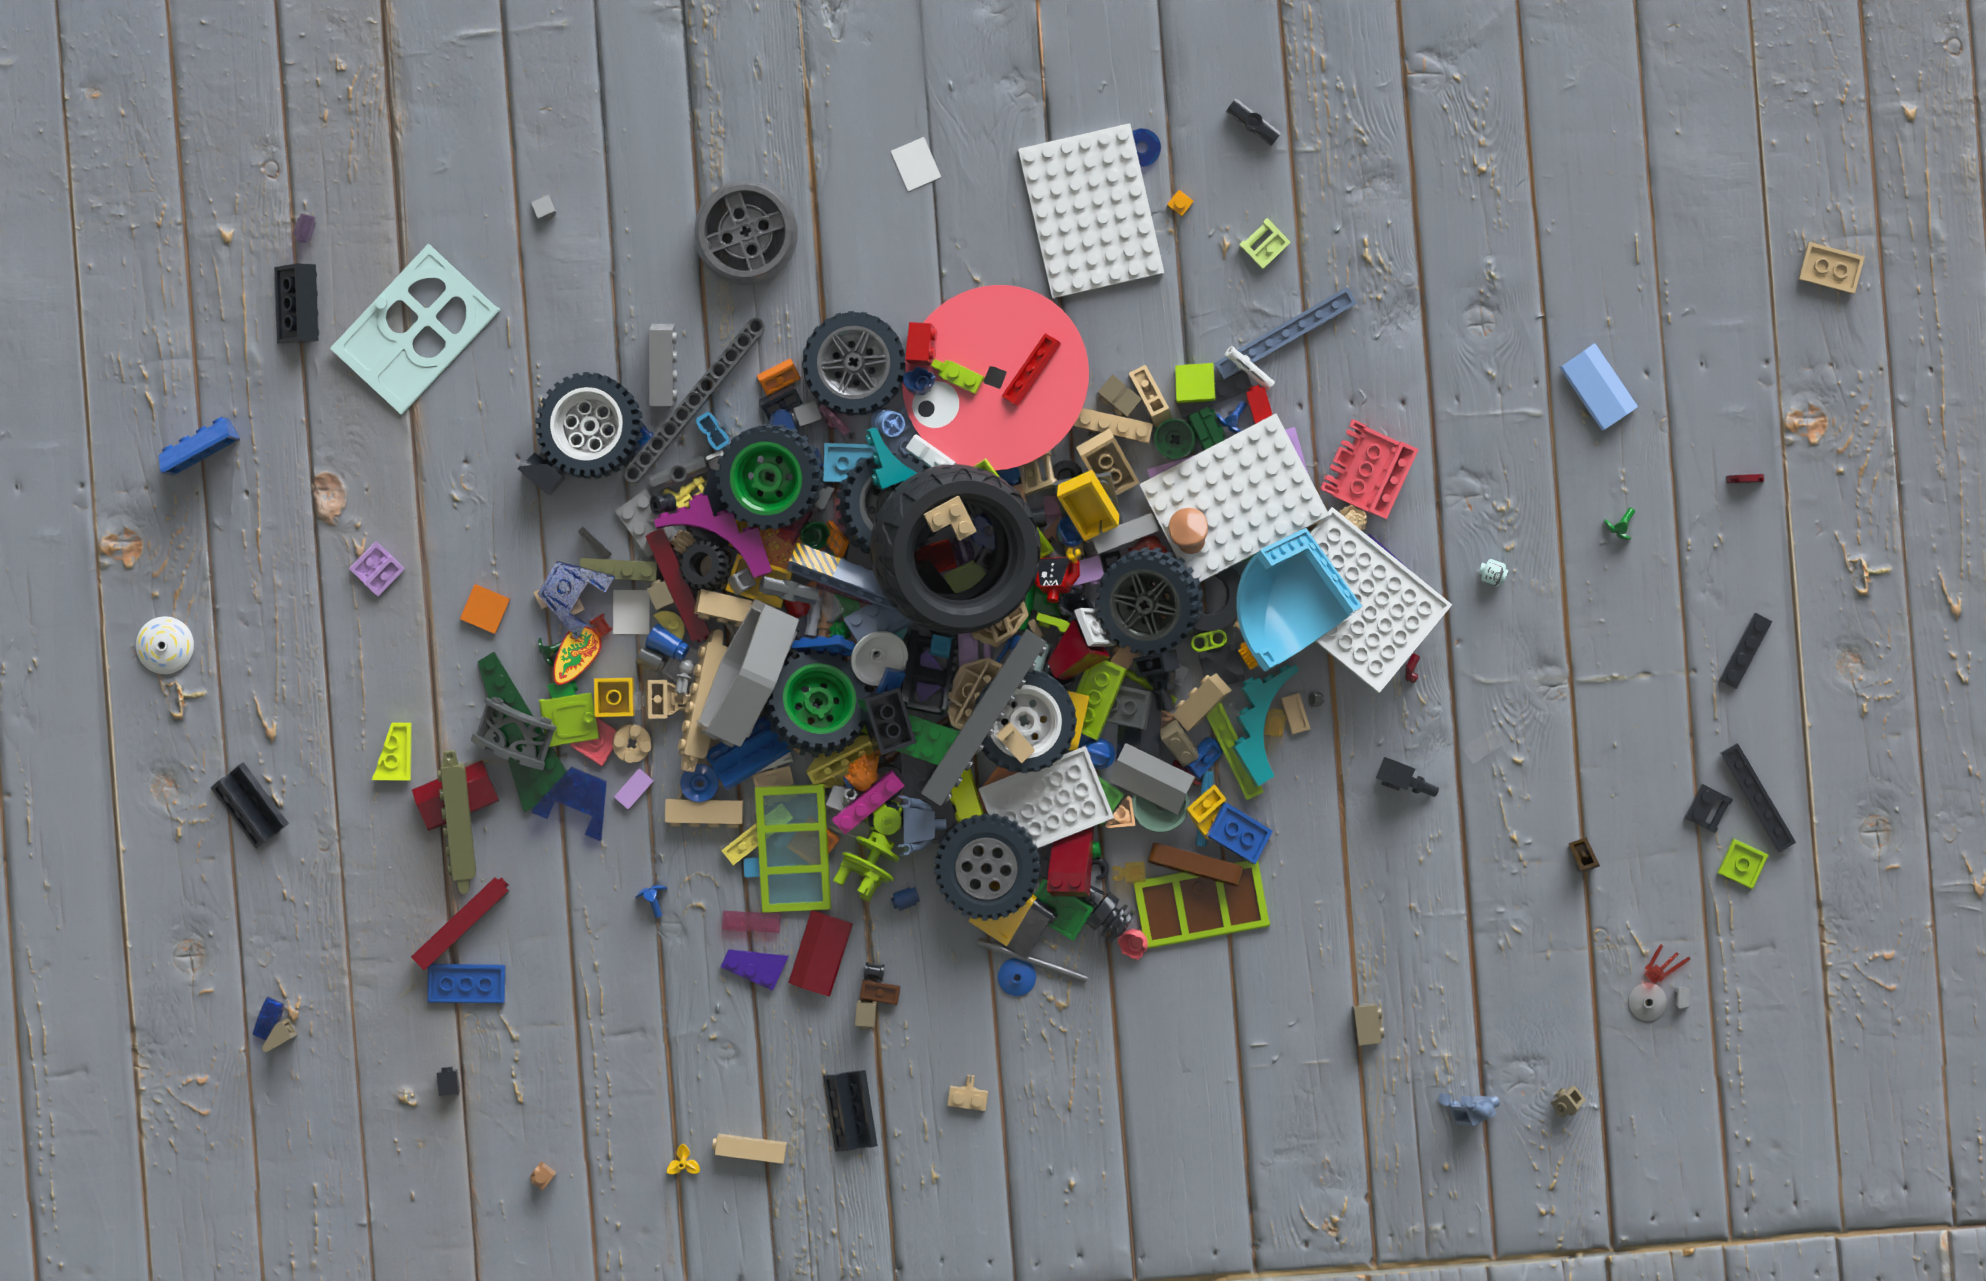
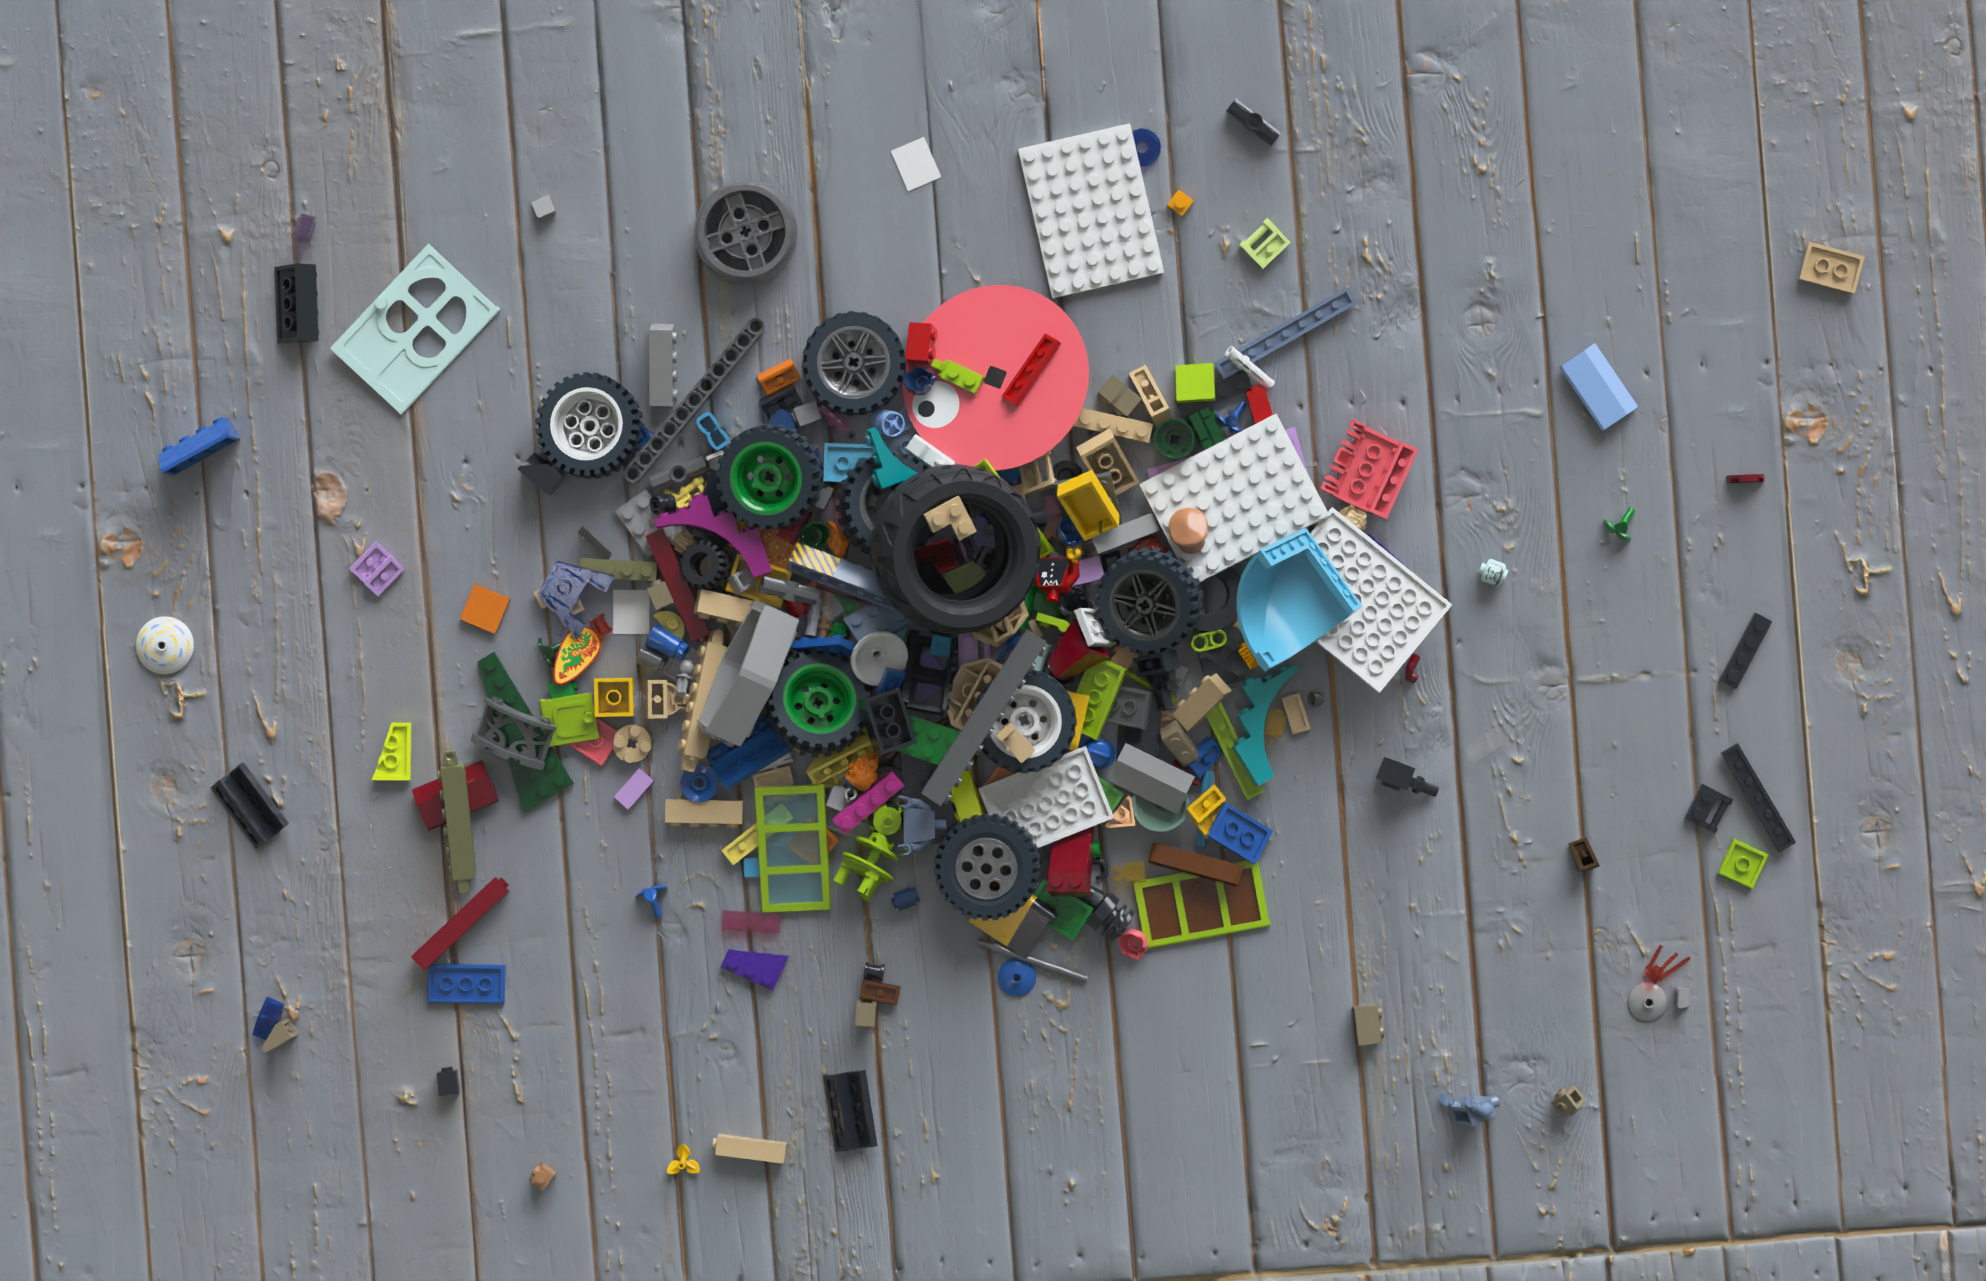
clear blue wing [531,766,607,841] -> none
dark red slope [788,910,853,997] -> none
tan plate [947,1075,988,1111] -> none

